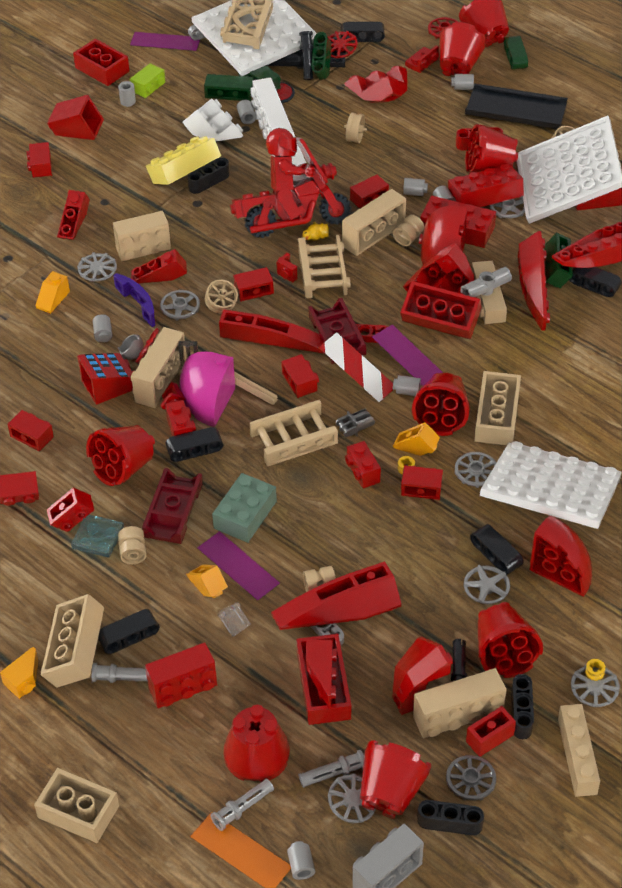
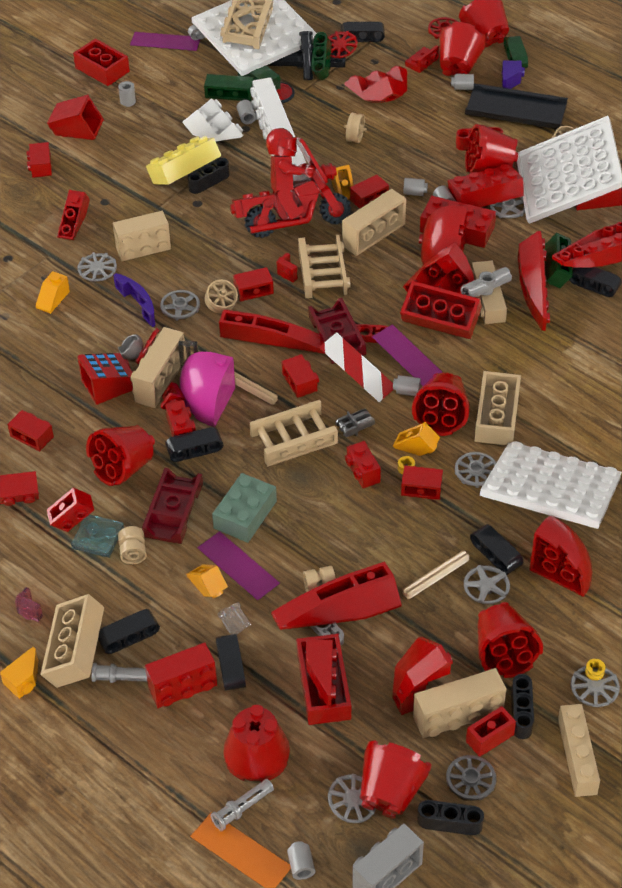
tan brick [34,768,119,843] -> none
light grey brick [93,315,112,343] -> none
lime brick [130,63,165,98] -> none
red slope [131,249,187,284] -> none
light grey pin [298,749,364,788] -> none
yellow animal [302,221,329,241] -> none
tan wheel [393,215,425,246] -> none
black pin [450,639,468,682] -> none
none -> clear pink bracket [15,587,43,622]
none -> black beam [216,634,246,691]
none -> light orange slope [331,165,354,200]
none -> tan axle [403,551,469,599]
none -> dark purple slope [502,60,525,89]

